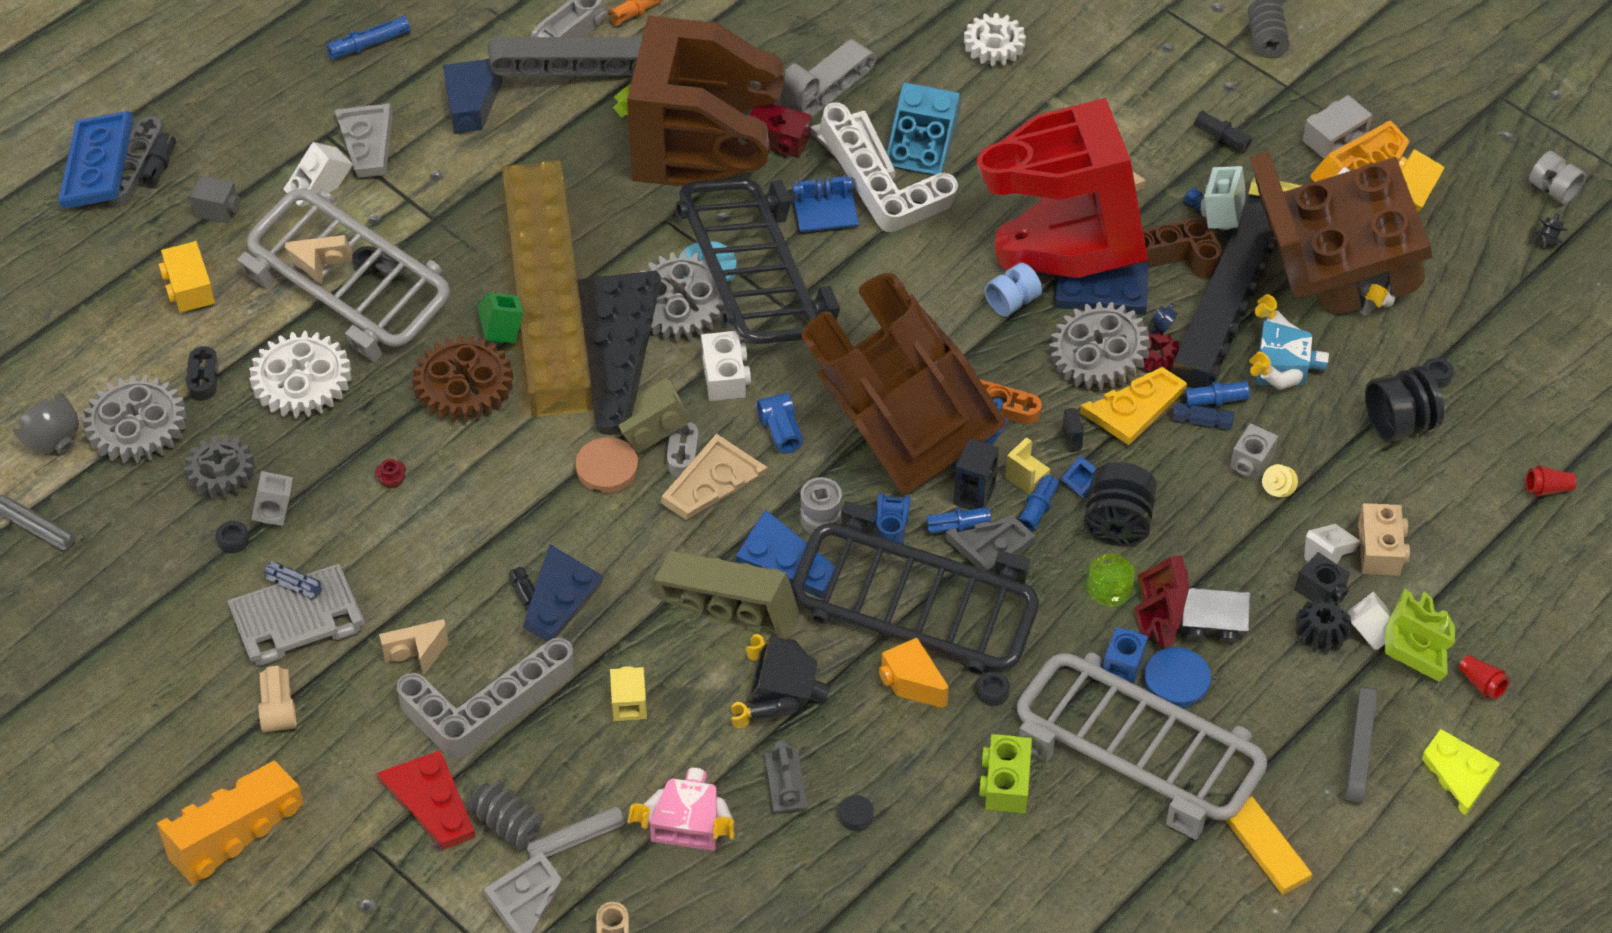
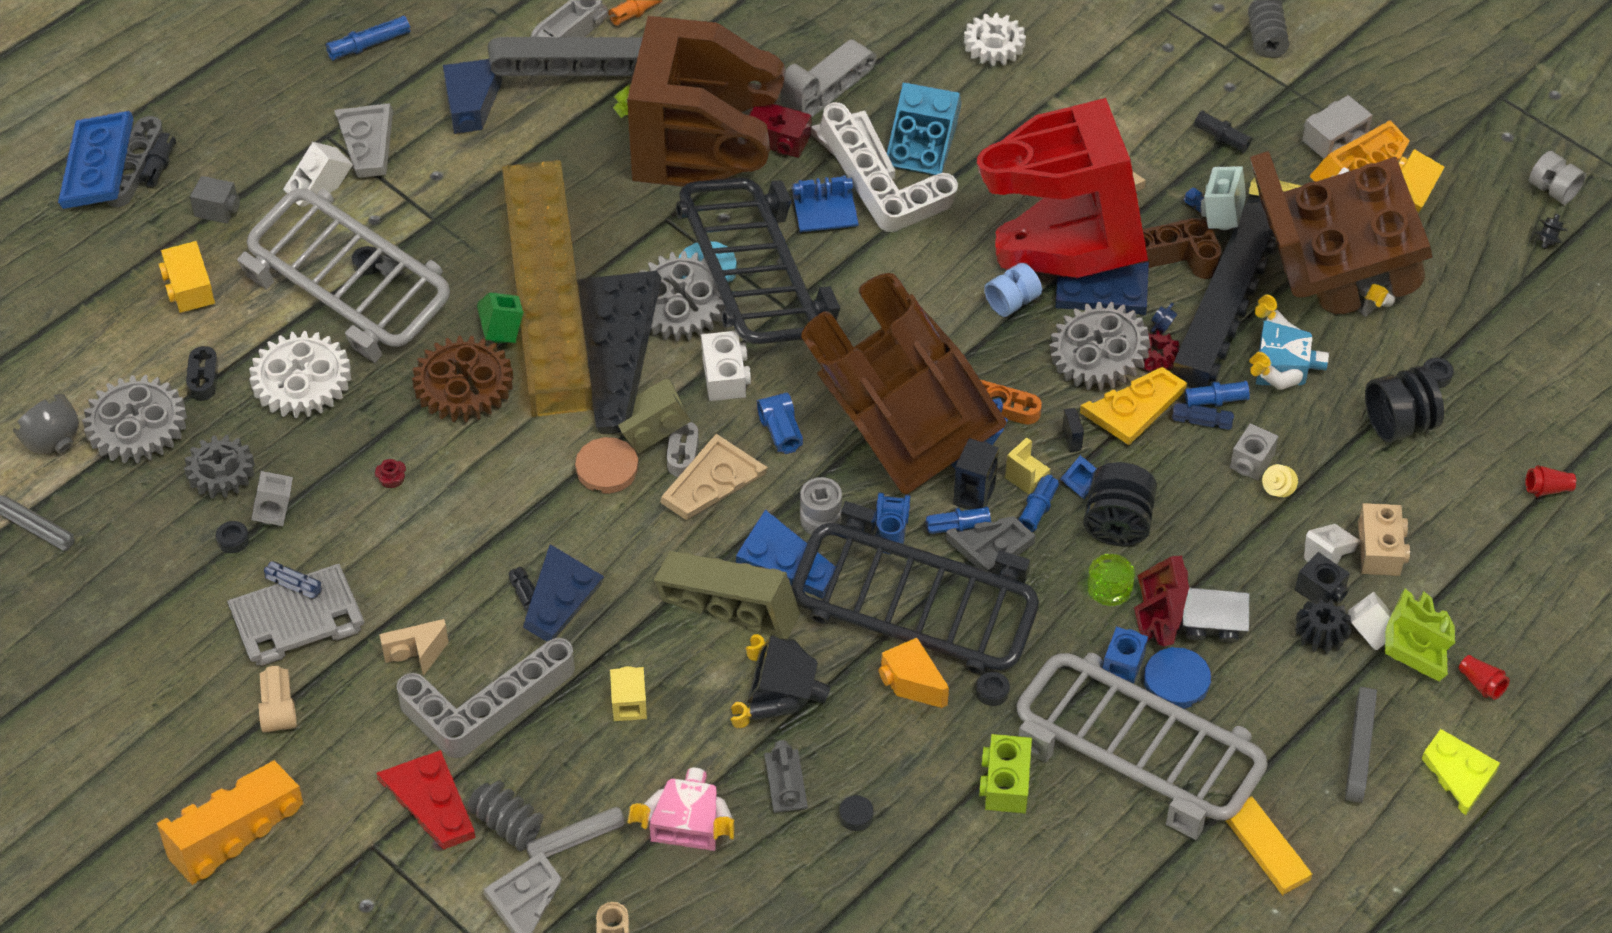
tan slope [285,235,352,284] -> none

